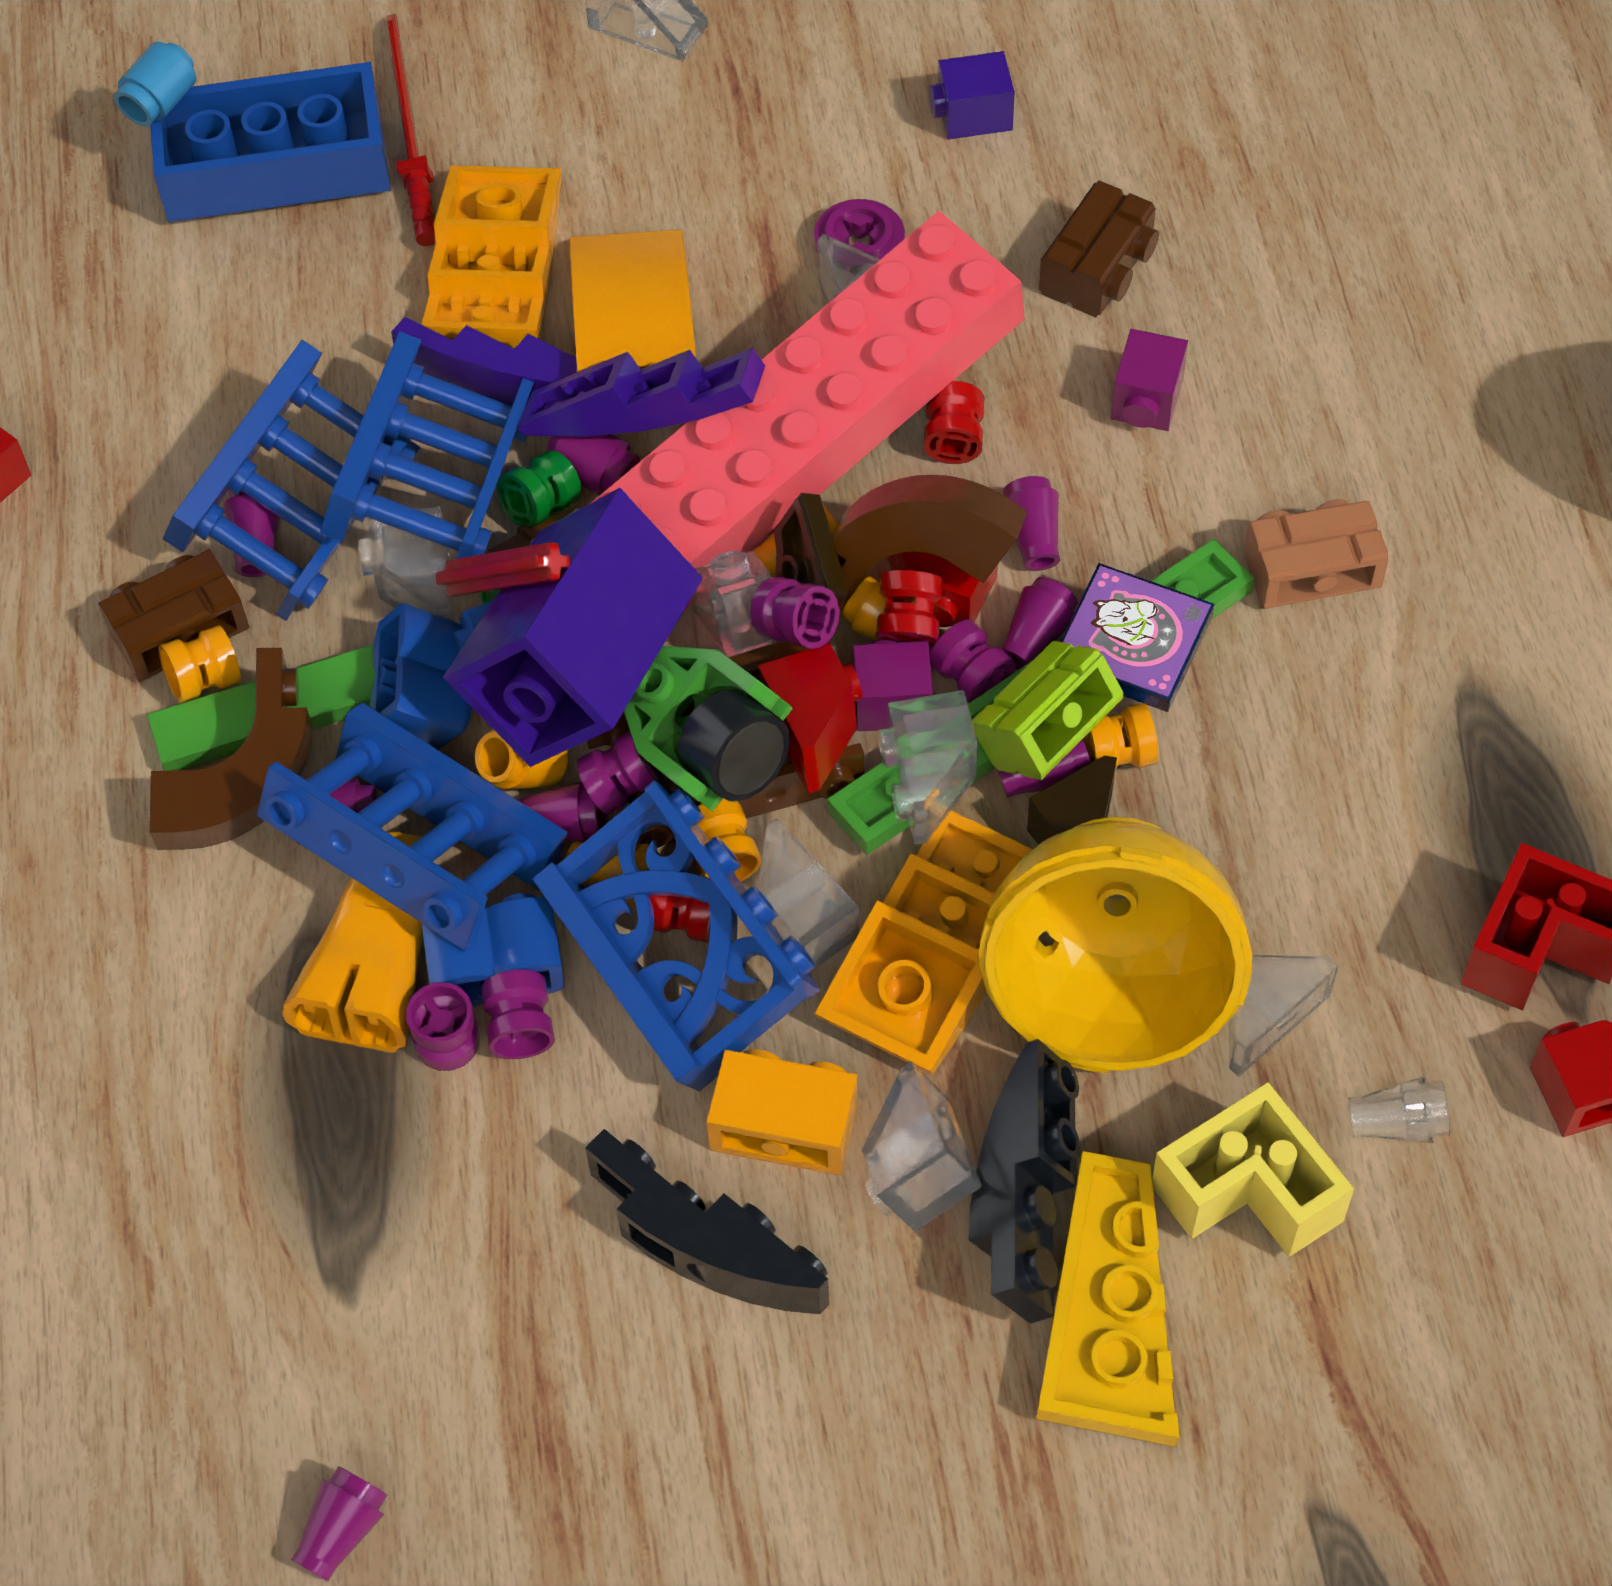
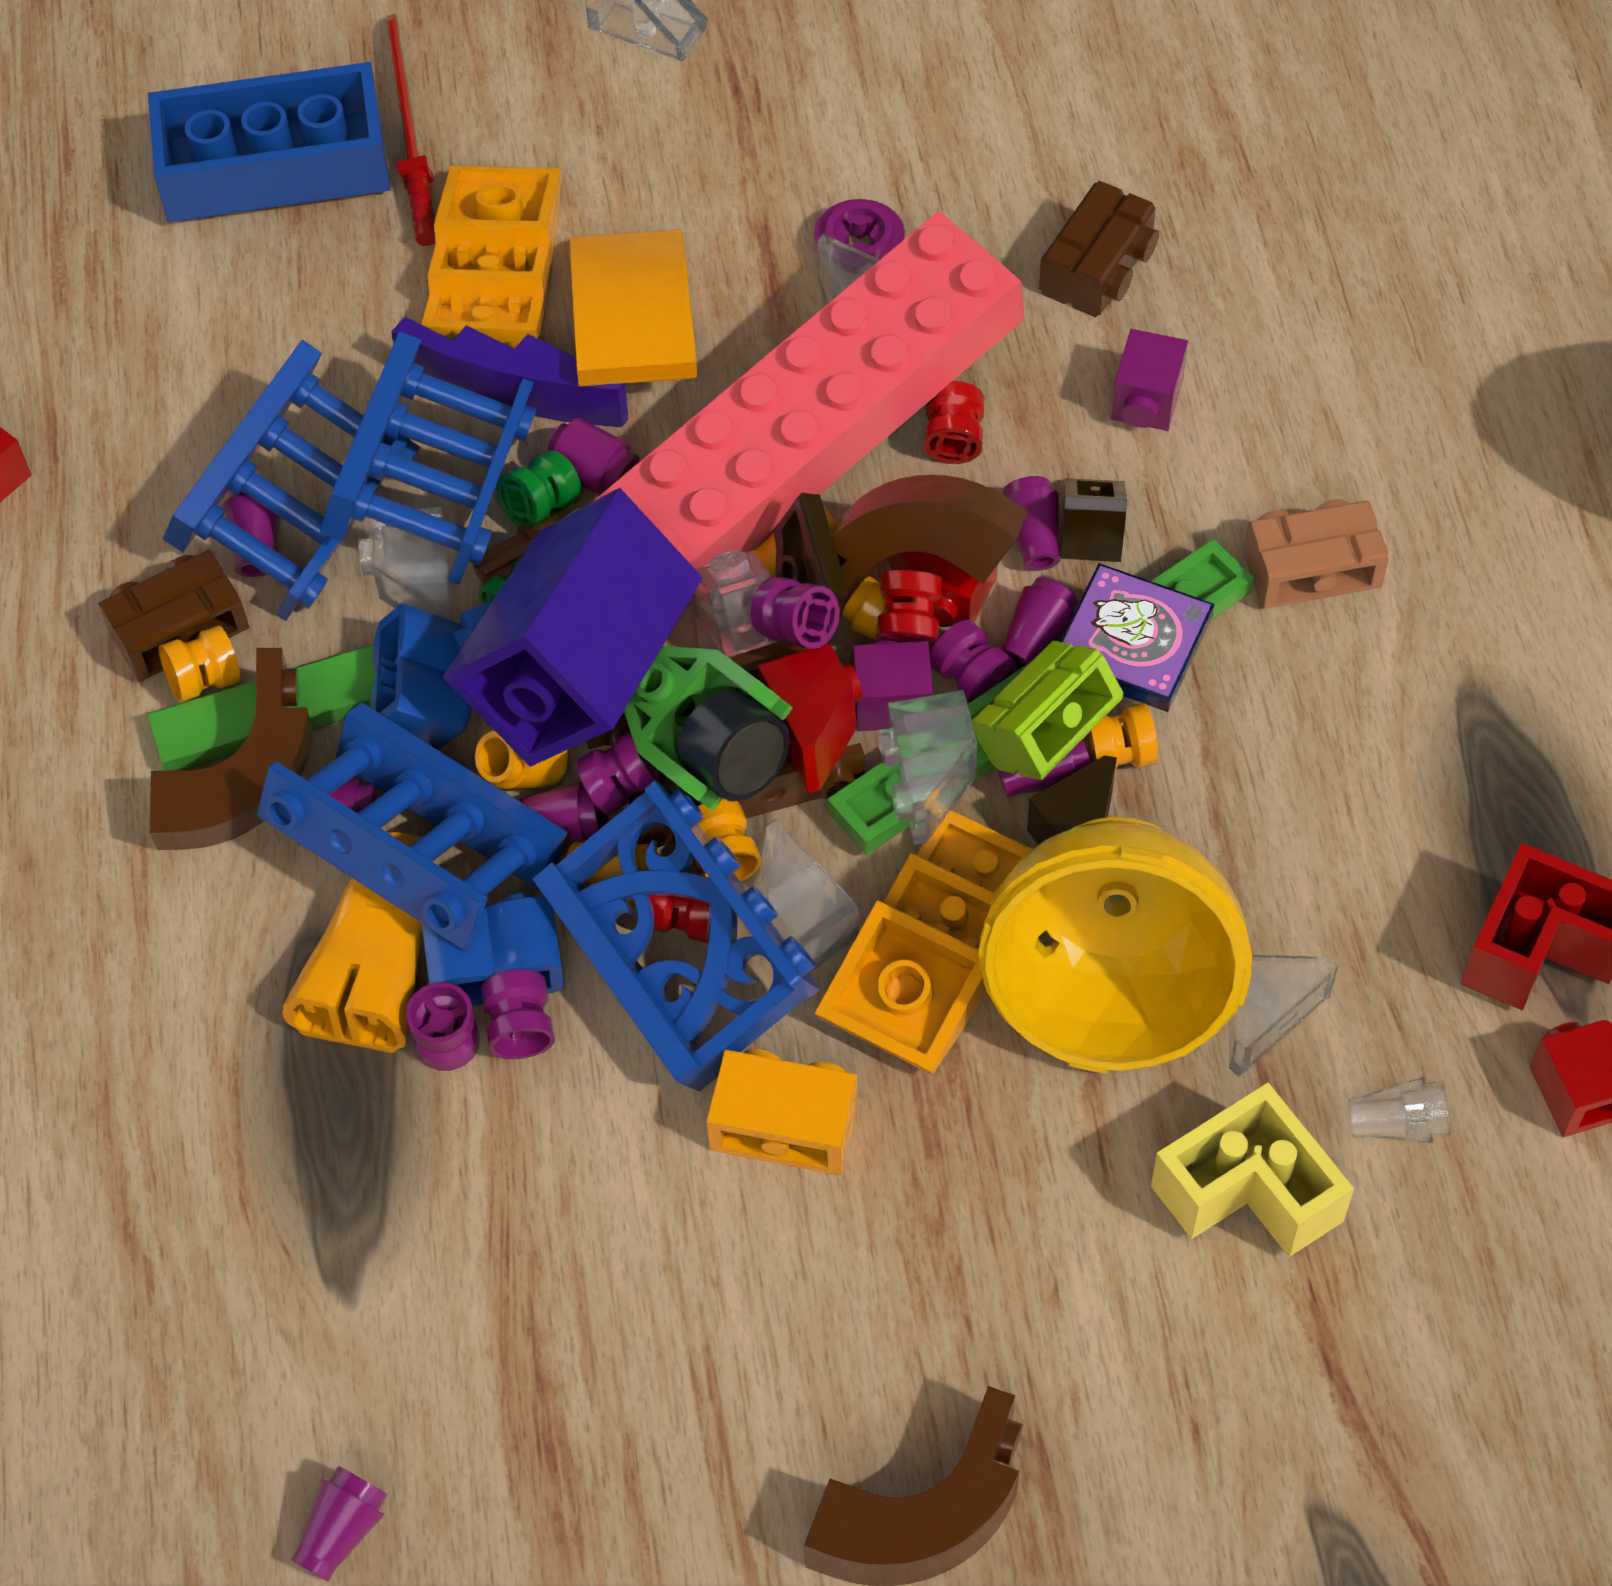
dark azure brick [114,41,196,127] -> none
red axle [435,542,570,597] -> none
dark purple slope [517,347,765,437] -> none
black slope [585,1129,829,1314] -> none
clear slope [861,1061,982,1232] -> none
dark purple brick [929,51,1015,140] -> none
black slope [968,1039,1080,1324] -> none
yellow wing [1036,1151,1180,1447] -> none
none -> reddish brown arch [804,1386,1023,1586]
none -> dark brown slope [1060,478,1127,562]

